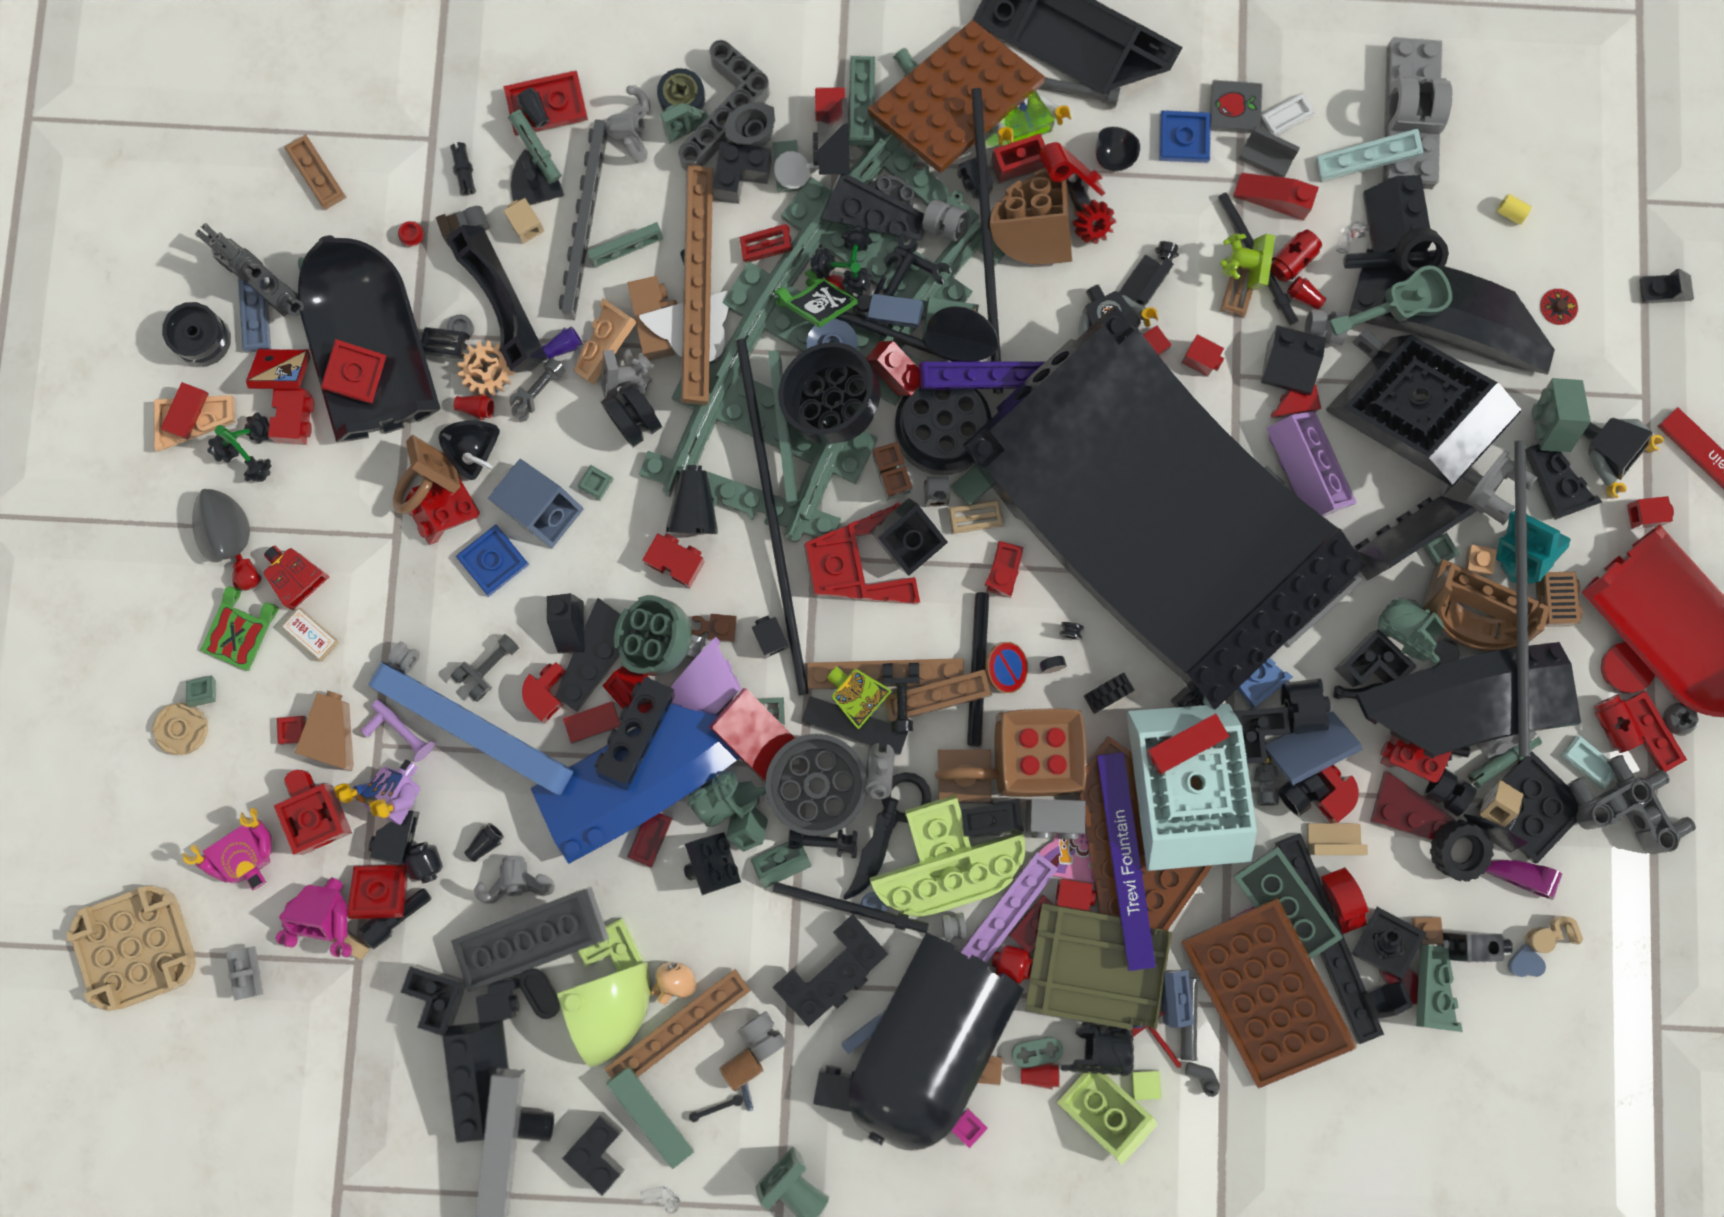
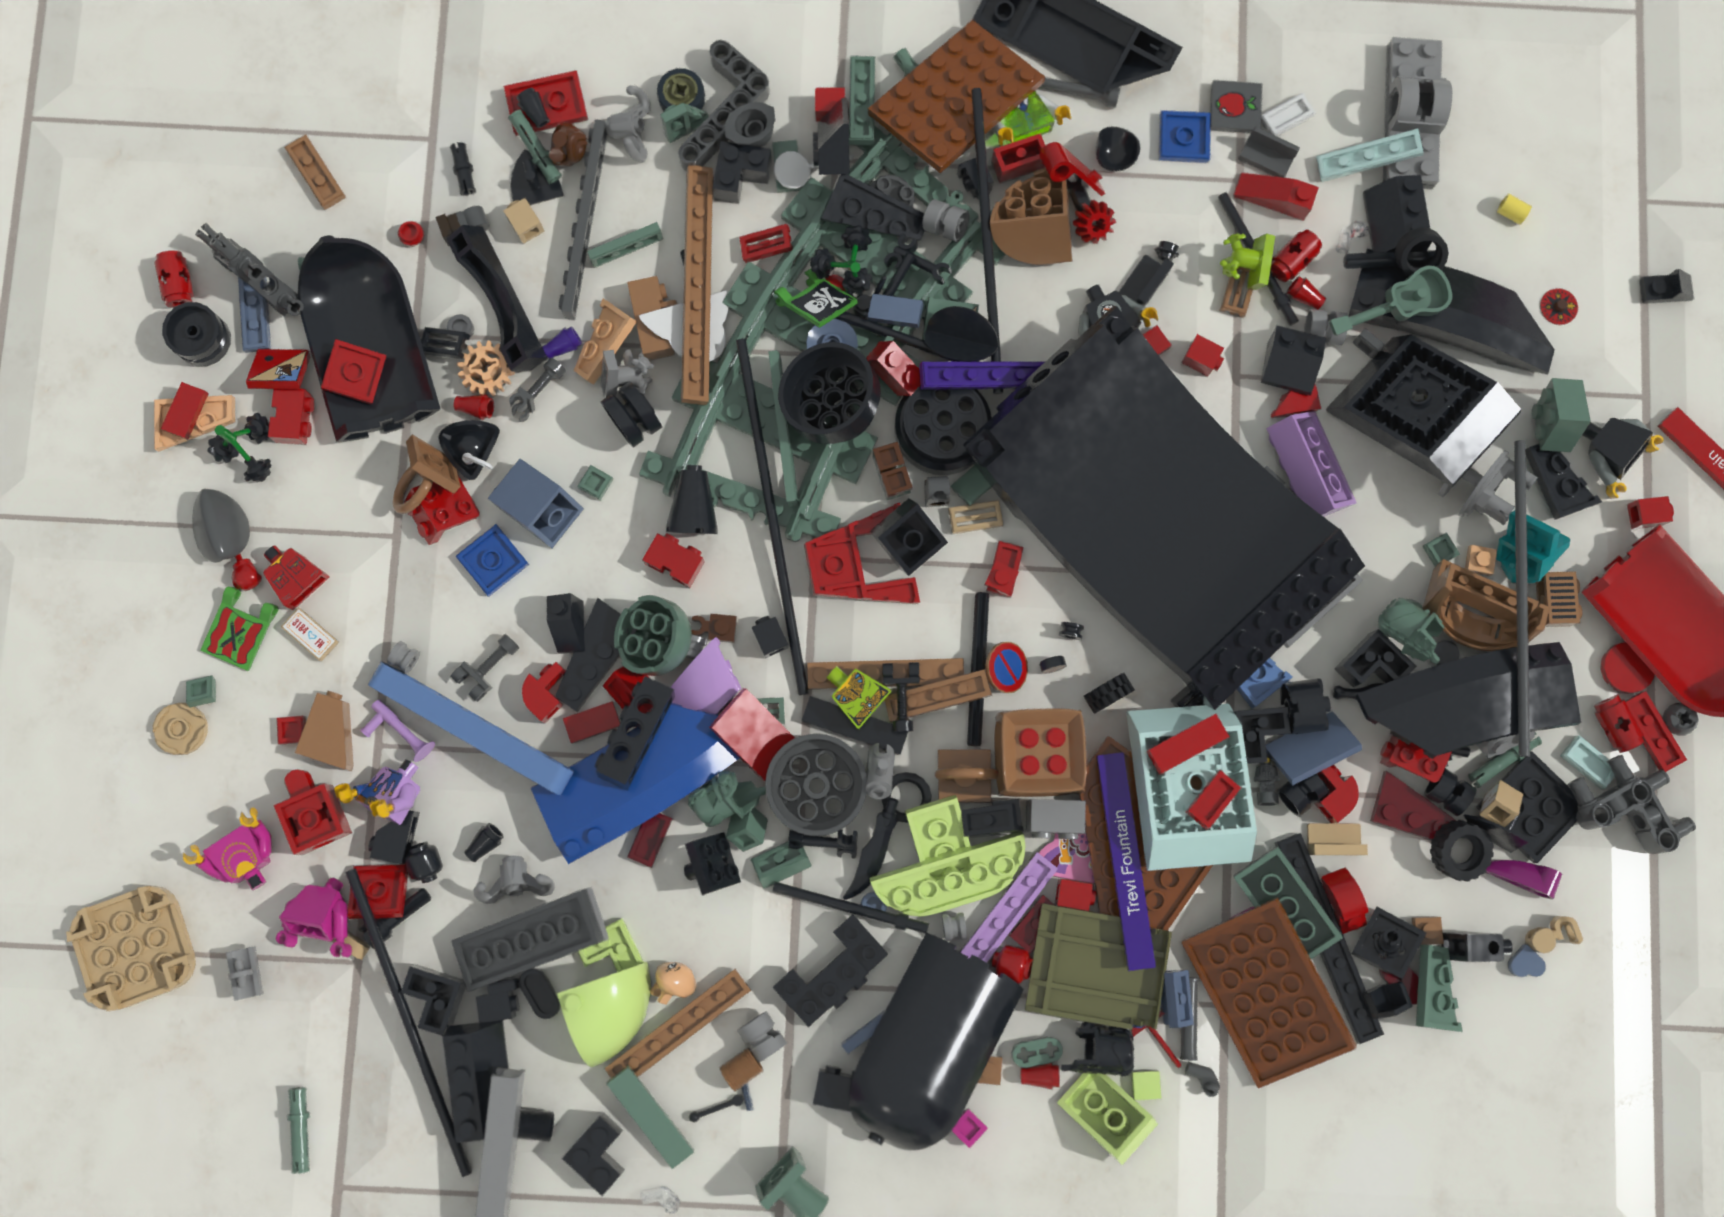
black slope [1354,496,1477,581] -> none
none -> red piece [154,250,194,308]
none -> sand green pin [287,1087,310,1174]
none -> black piece [345,868,472,1177]
none -> reddish brown hair [549,122,588,167]
none -> red tile [1186,770,1241,830]

